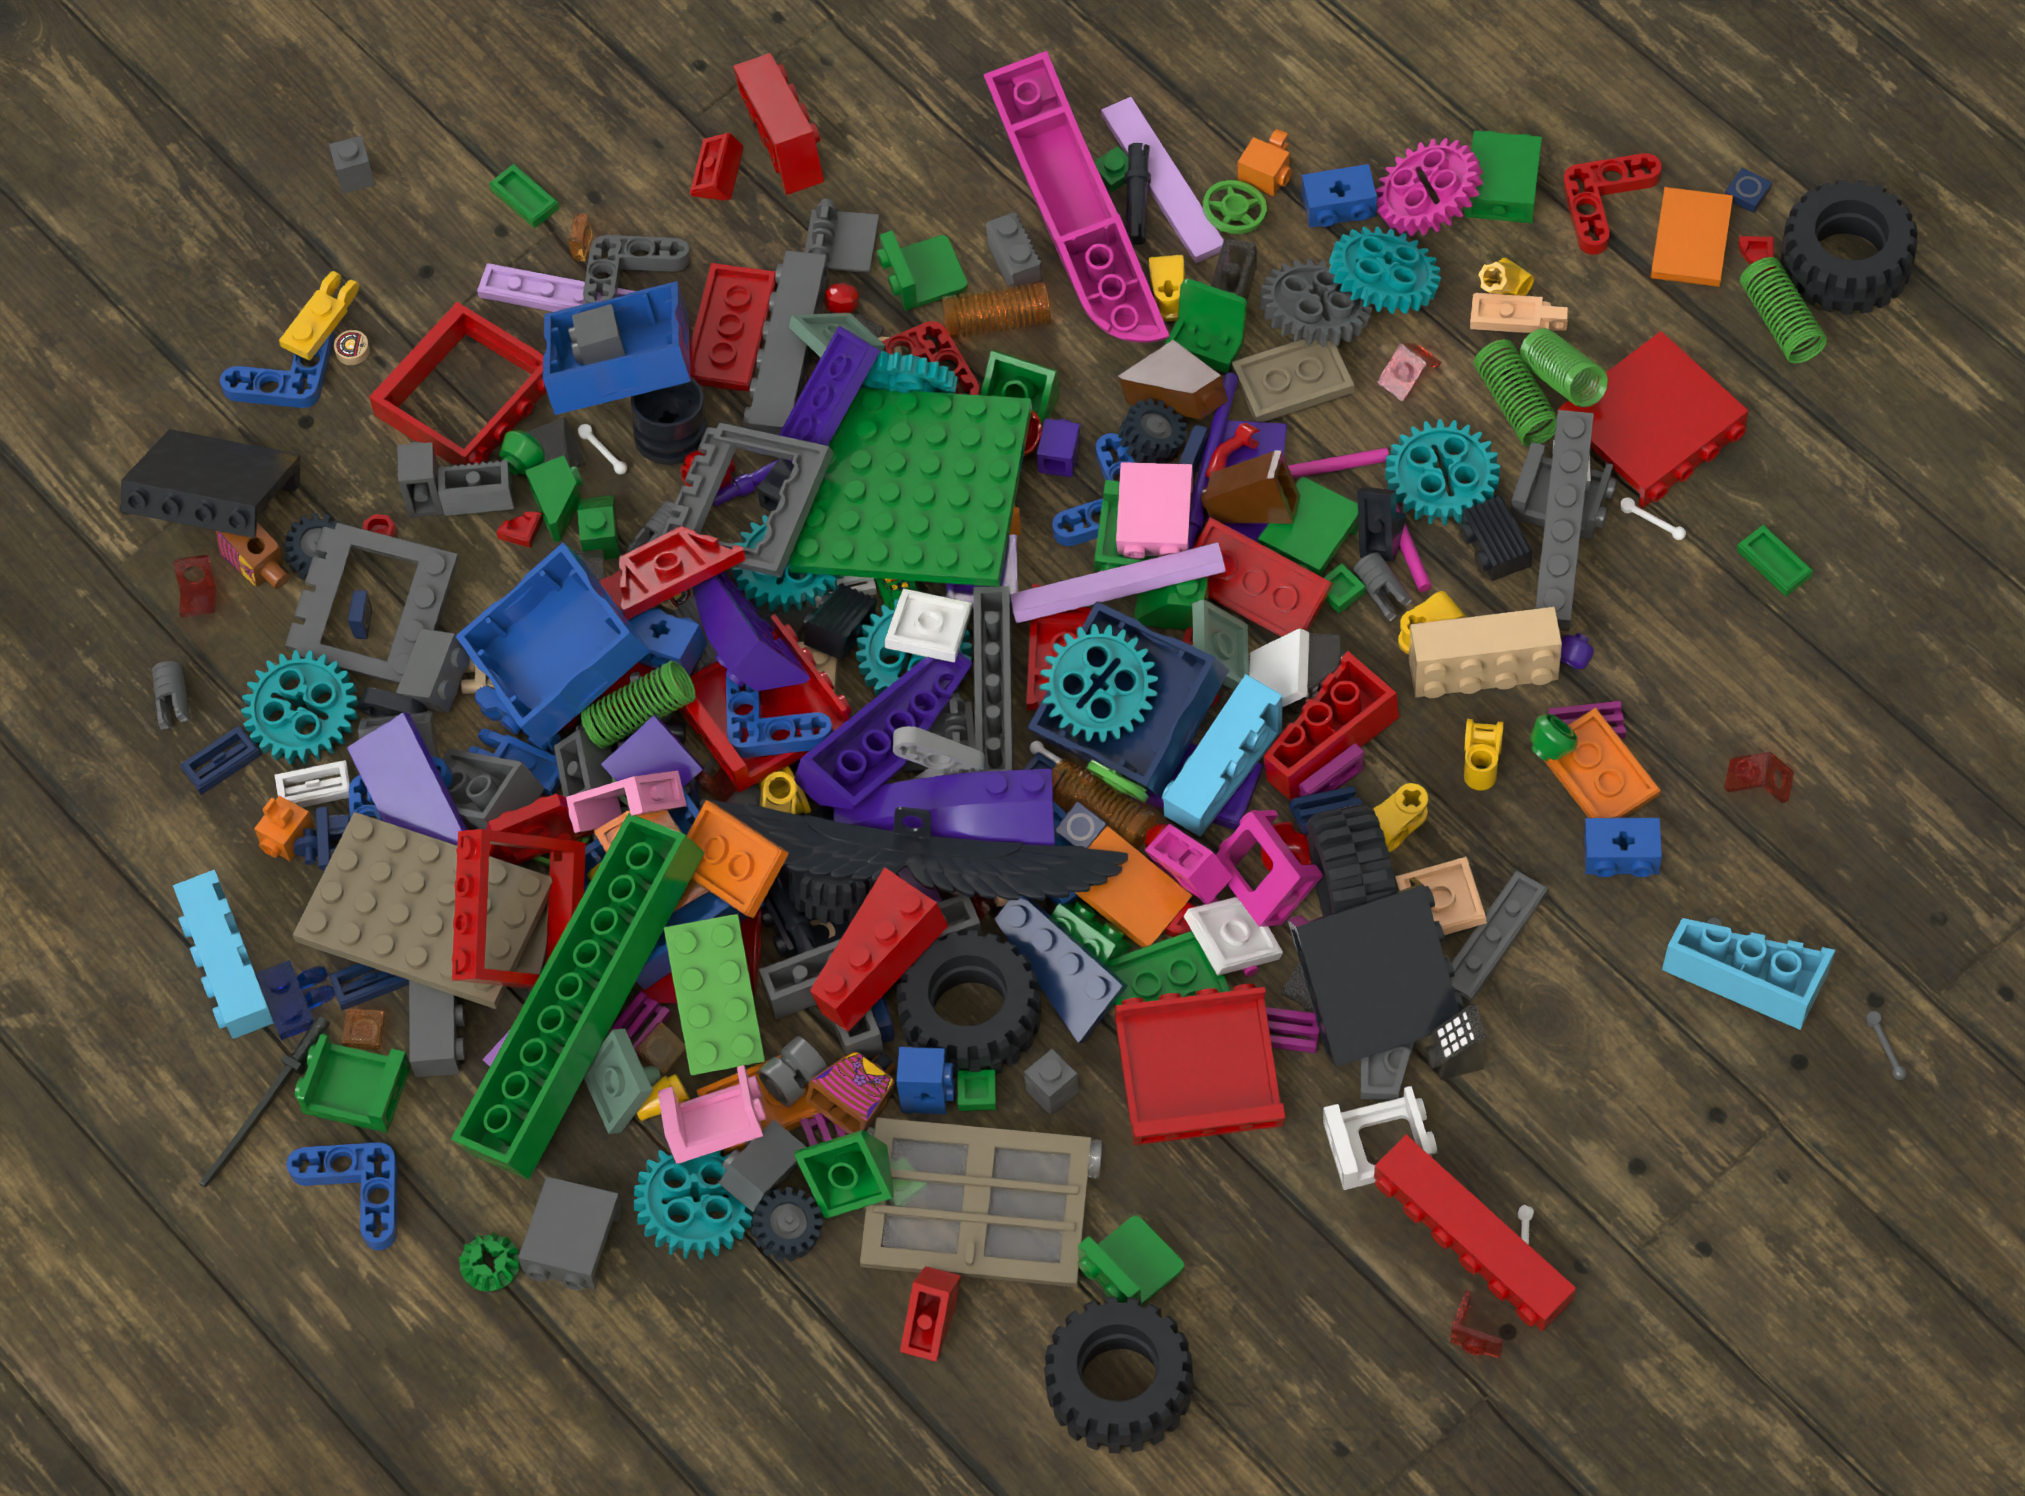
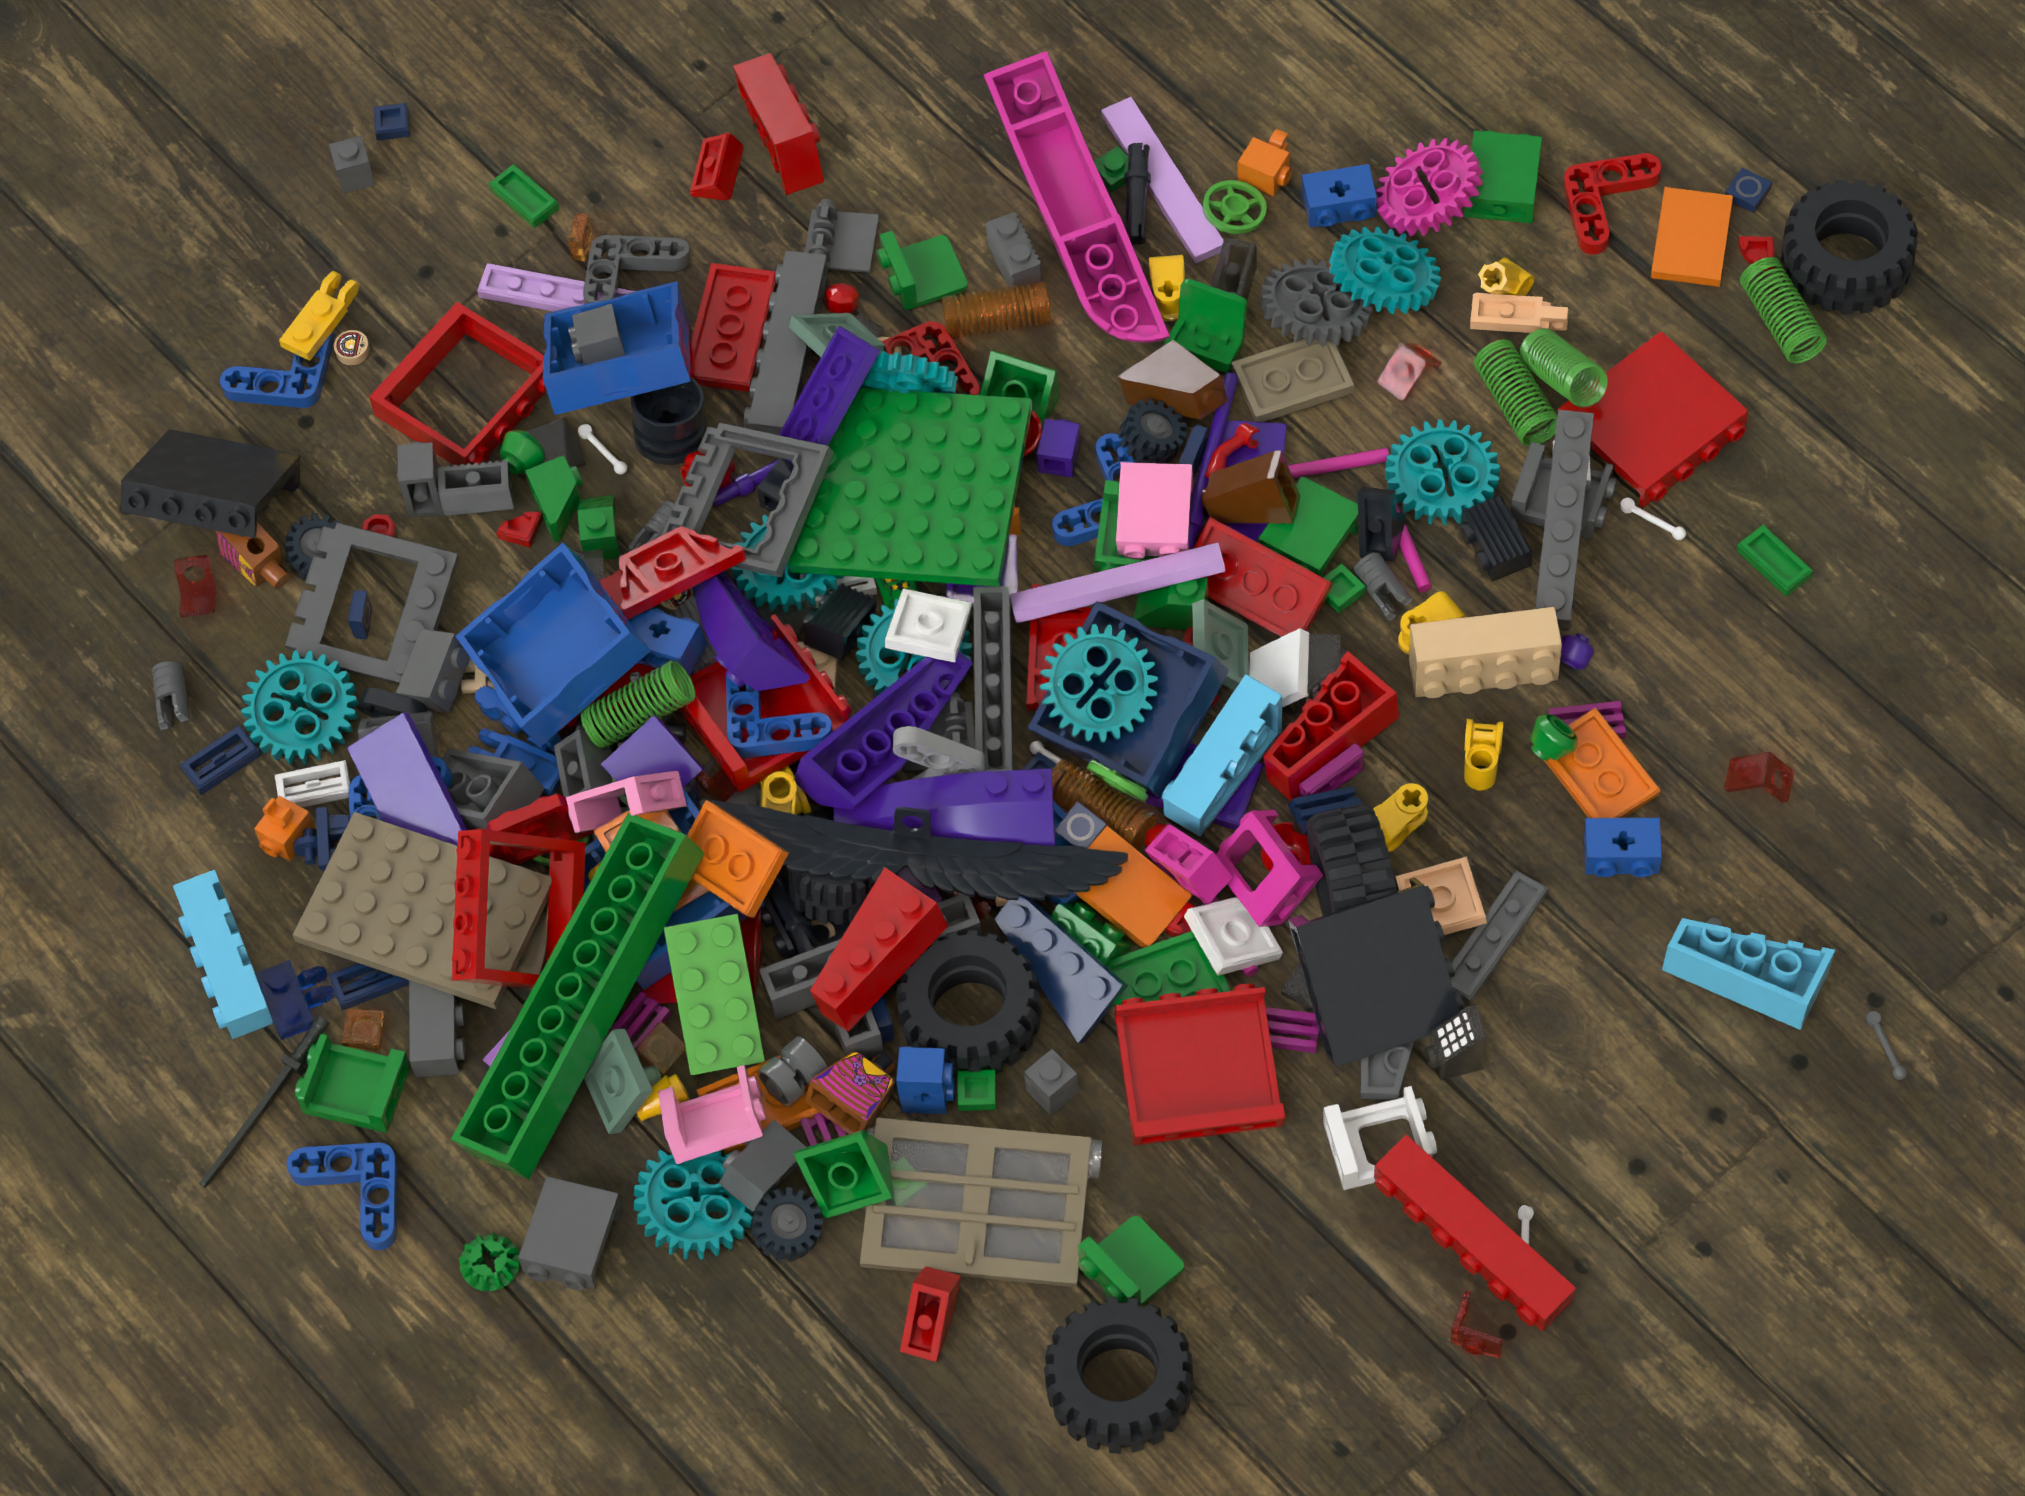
none -> dark blue tile [373,103,410,141]

